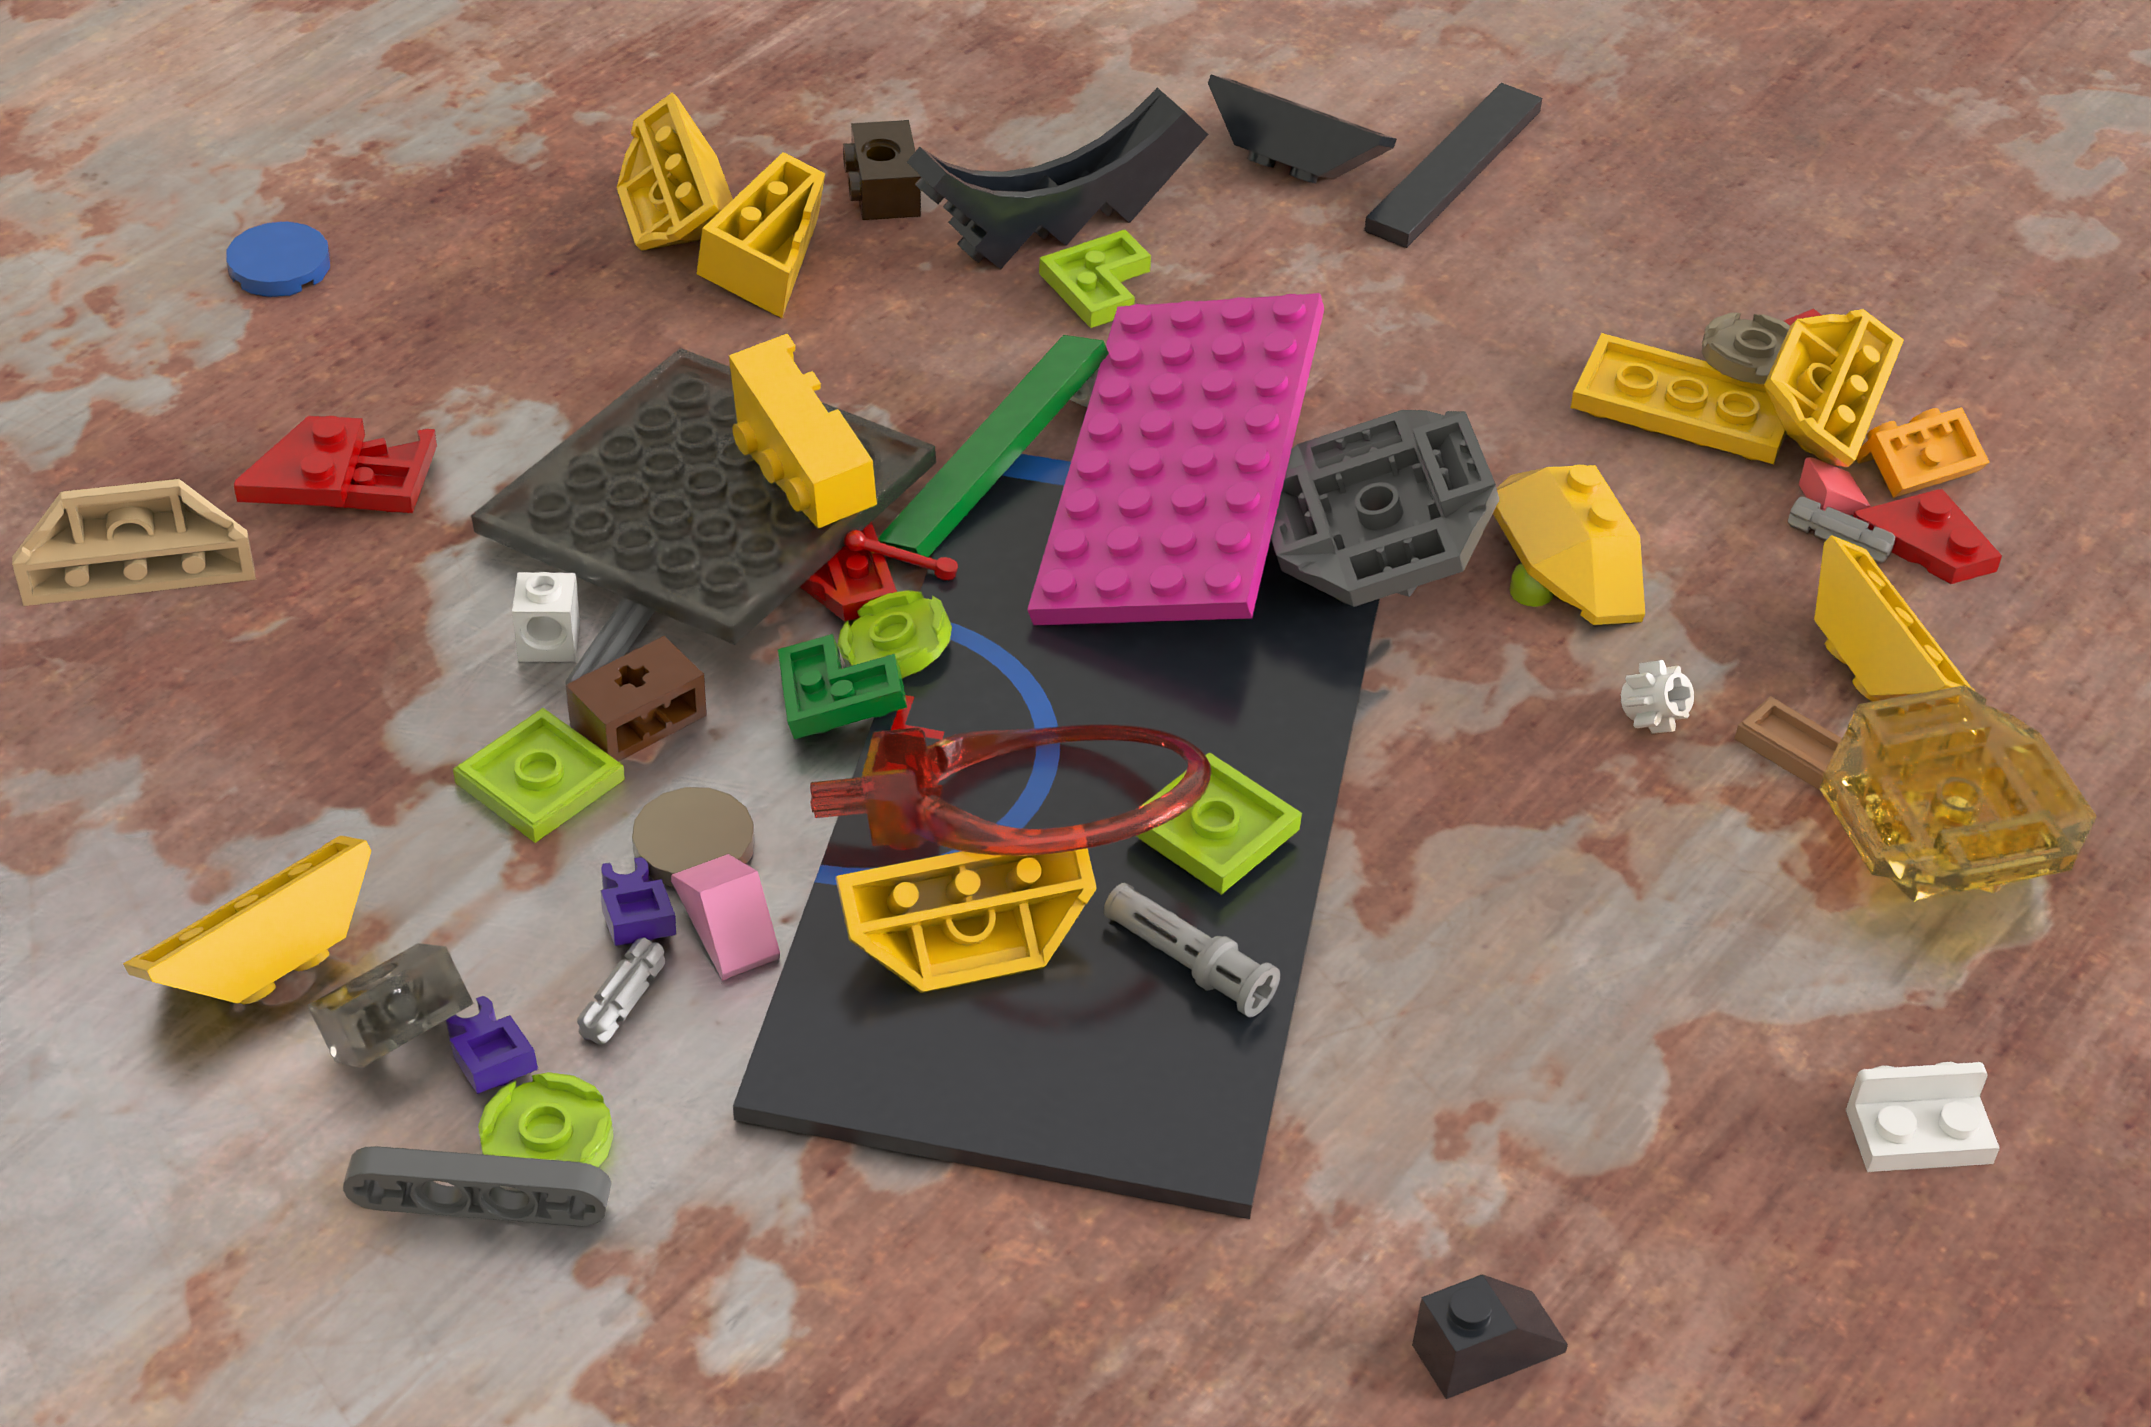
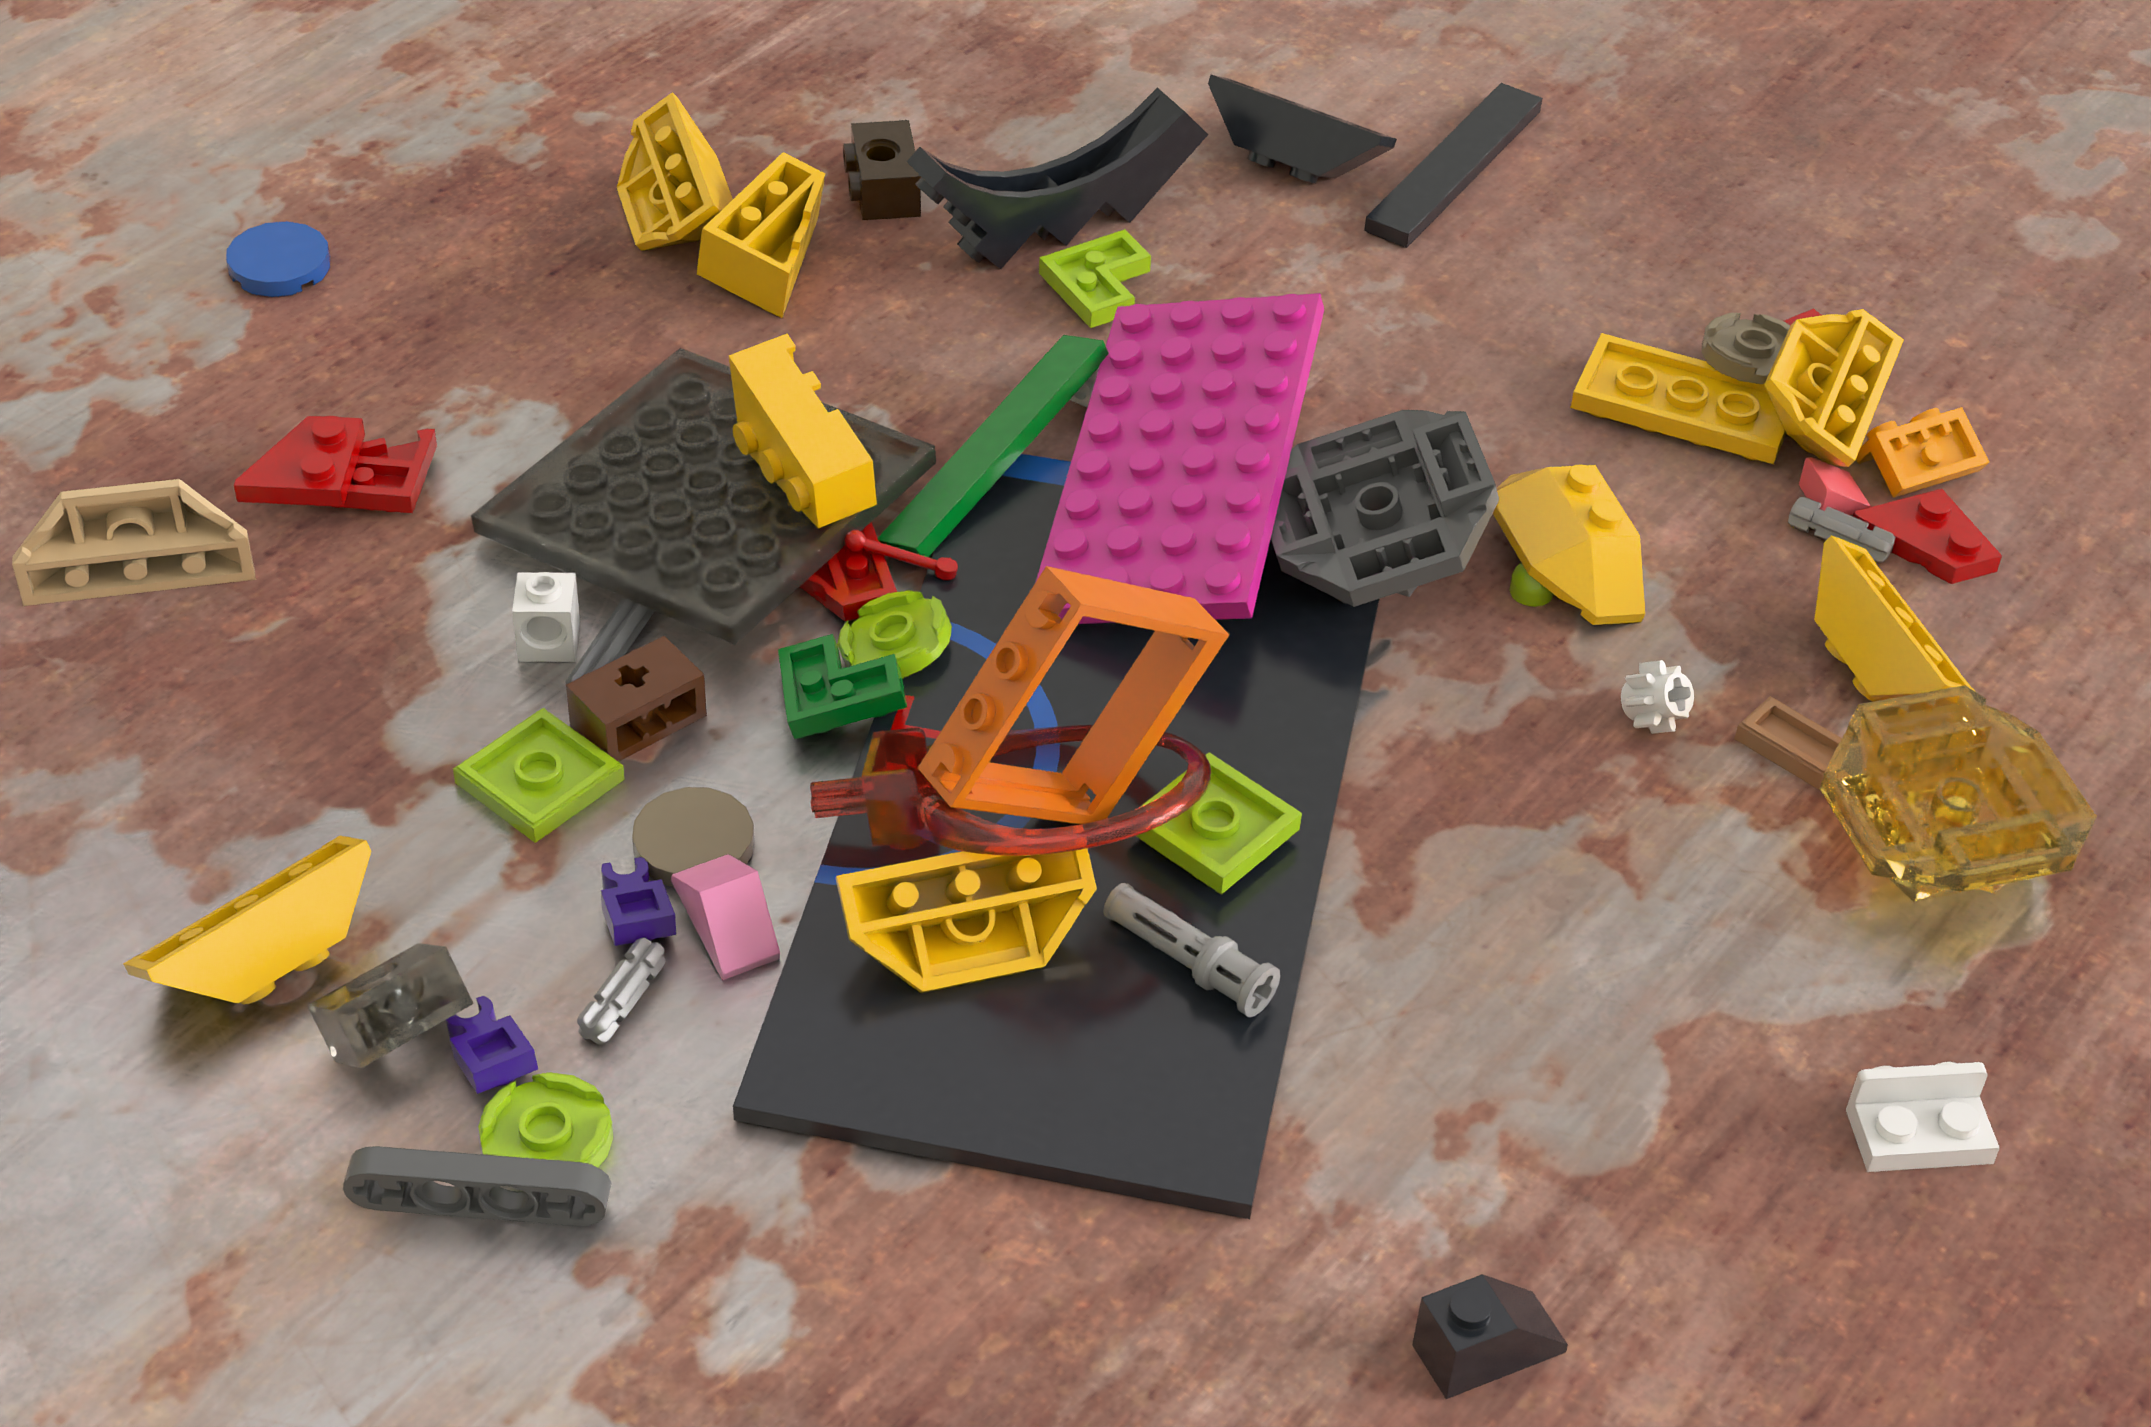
none -> orange window [918,566,1229,827]

